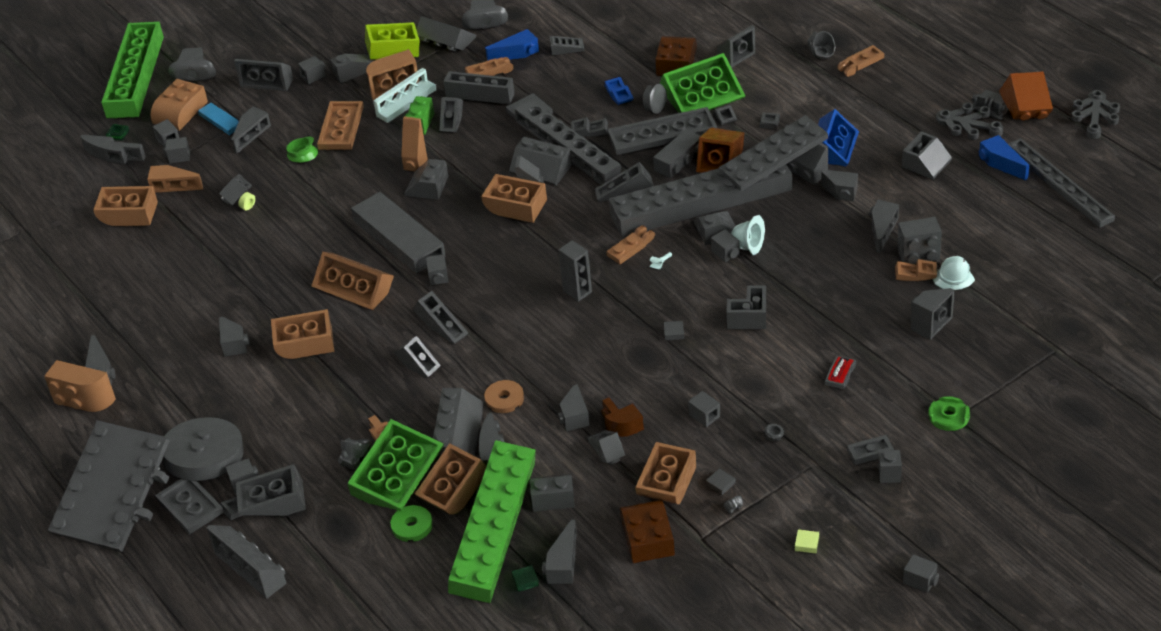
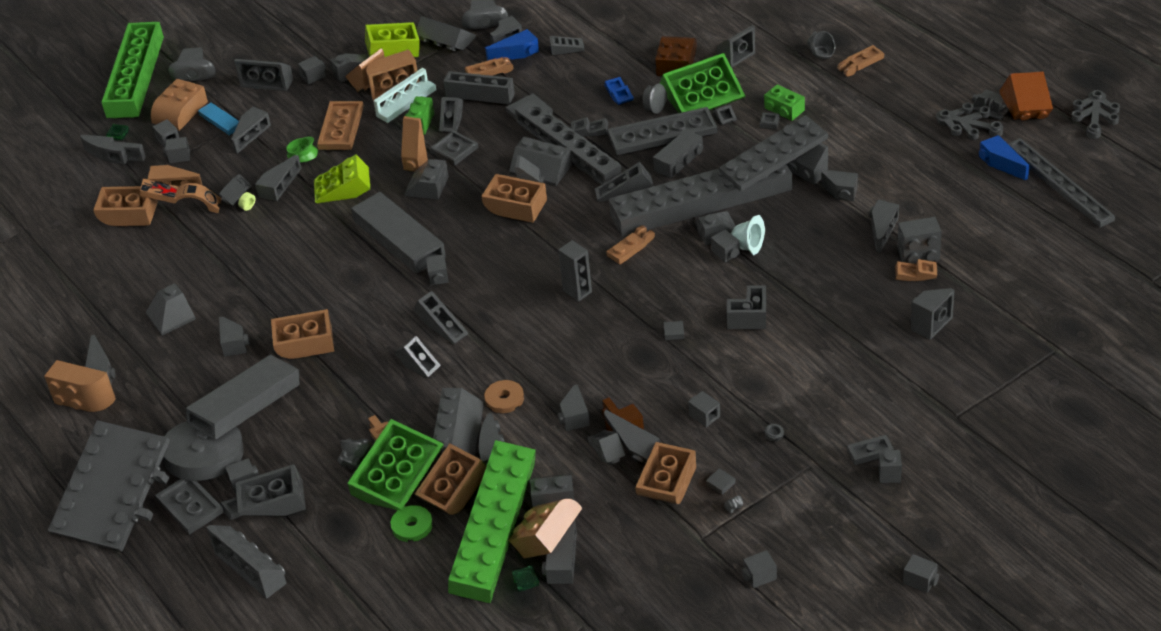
medium nougat slope [311,251,394,310] -> none
reddish brown brick [620,500,675,563] -> none
light aqua hand [650,252,672,269] -> none
dark orange slope [696,127,745,173] -> none
yellowish green tile [795,530,819,553] -> none
blue slope [818,109,859,166] -> none
slope [824,355,857,389] -> none
dark grey slope [902,131,952,180] -> none
bright green tile [928,397,970,431] -> none
light aqua piece [933,256,975,290] -> none
none -> medium nougat piece [139,179,222,213]
none -> dark grey slope [146,283,196,336]
none -> dark grey brick [186,355,300,440]
none -> dark grey slope [255,155,302,201]
none -> lime slope [314,154,370,203]
none -> medium nougat slope [345,48,385,92]
none -> dark grey tile [429,130,479,166]
none -> dark grey arch [490,16,522,45]
none -> medium nougat brick [509,499,582,558]
none -> dark grey slope [604,410,660,464]
none -> dark grey brick [741,550,777,588]
none -> bright green brick [764,85,805,121]

